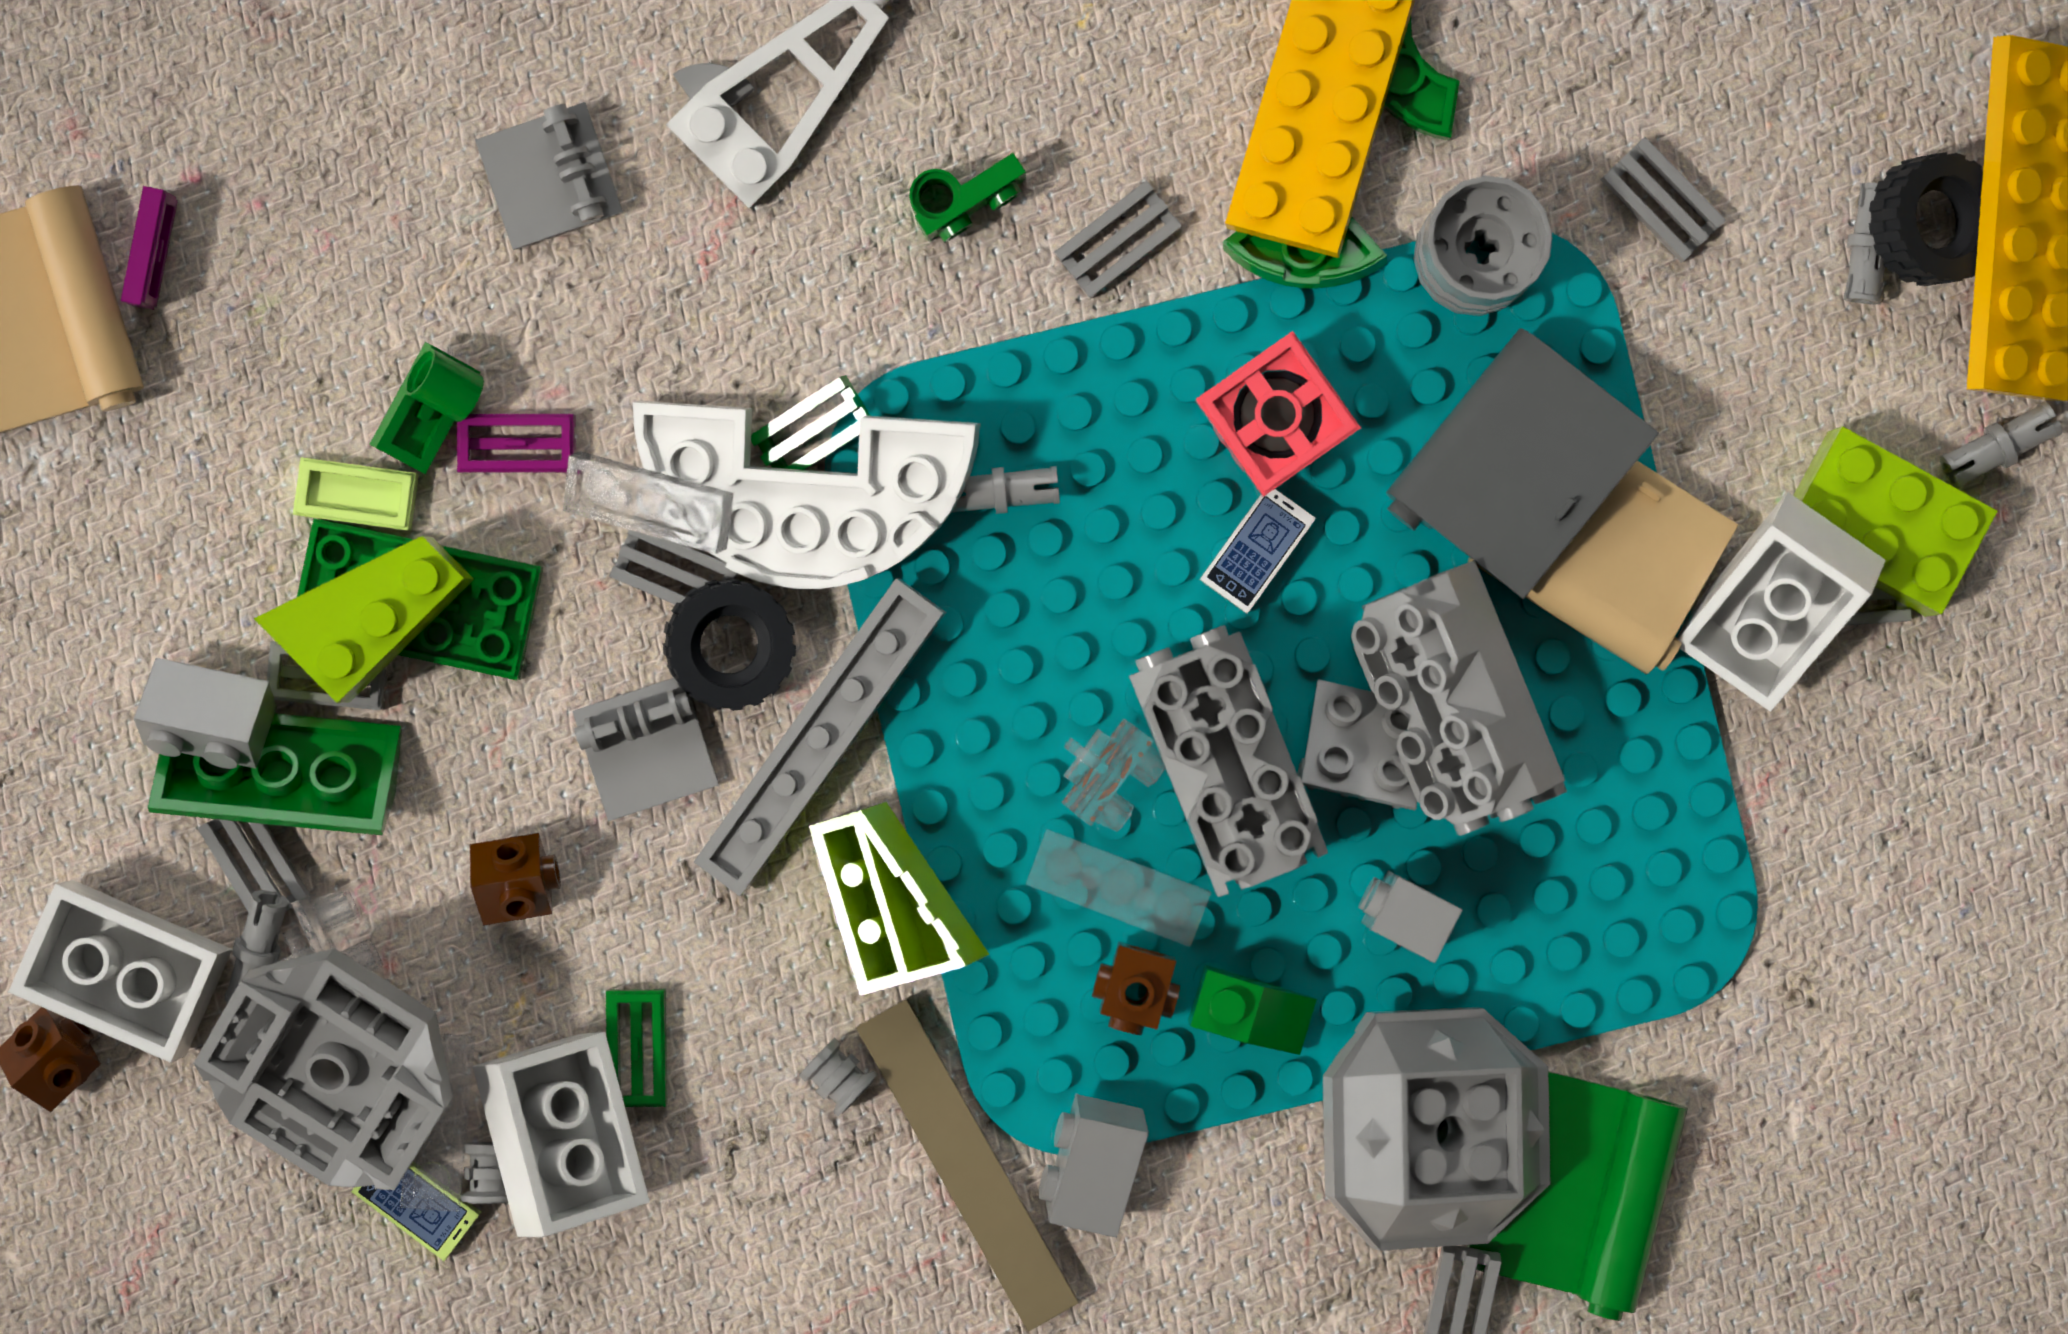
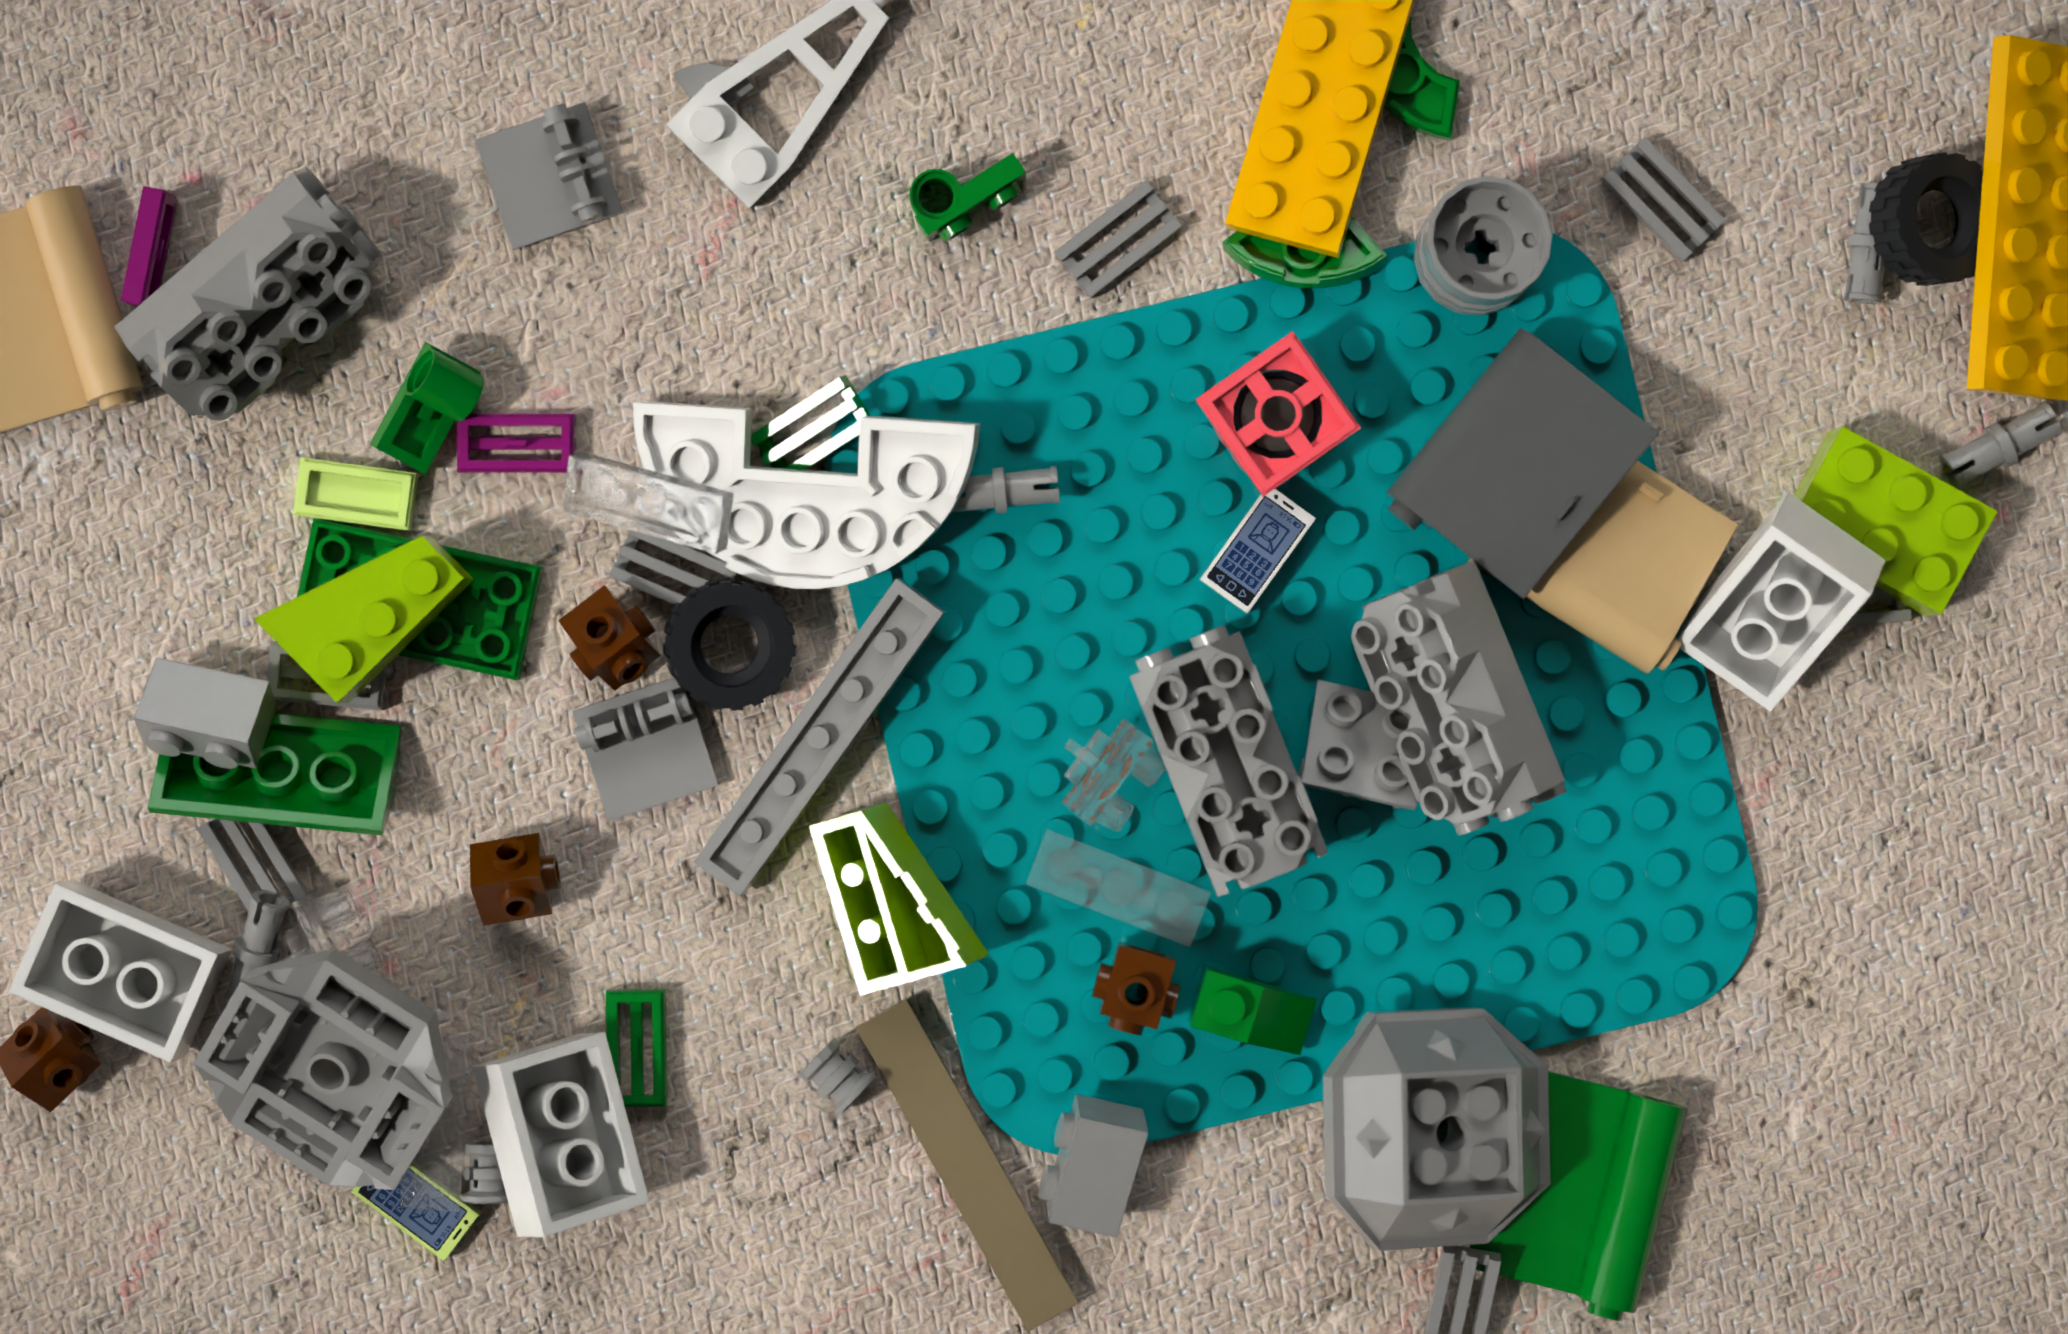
light grey brick [1358,870,1462,963] -> none
none -> light grey brick [115,167,384,420]
none -> reddish brown brick [558,585,661,691]

